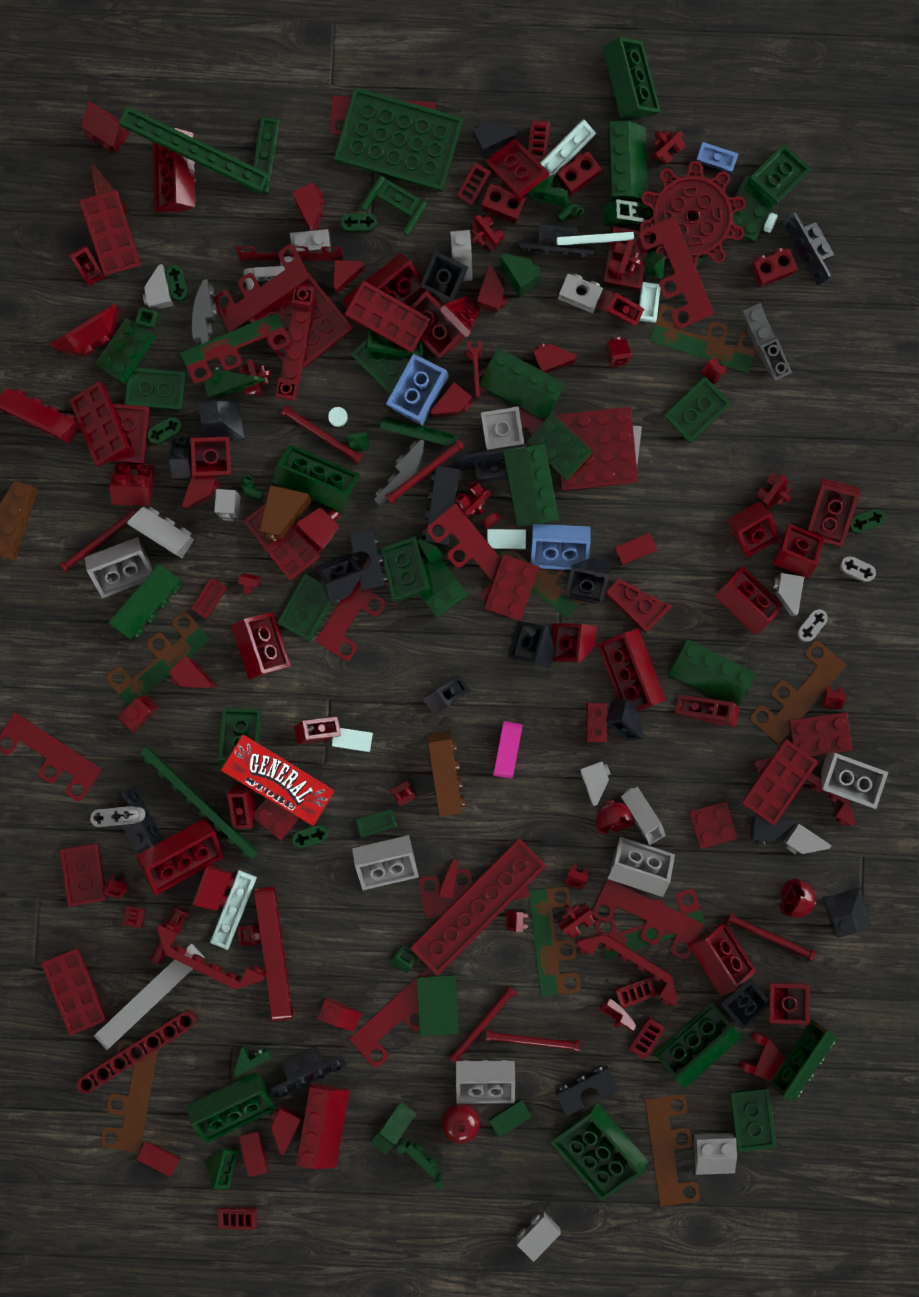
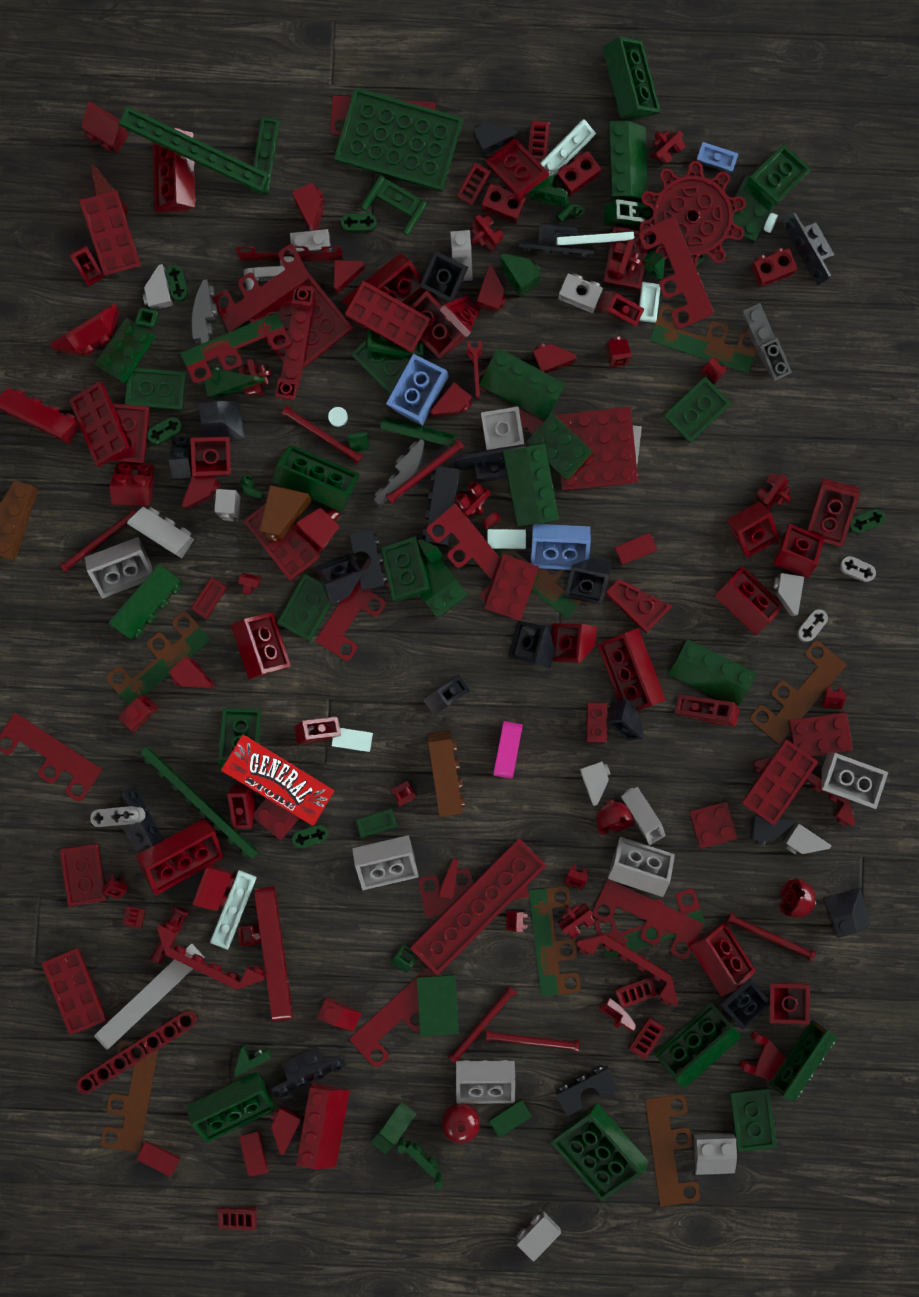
dark green slope [205,1149,239,1189] -> none

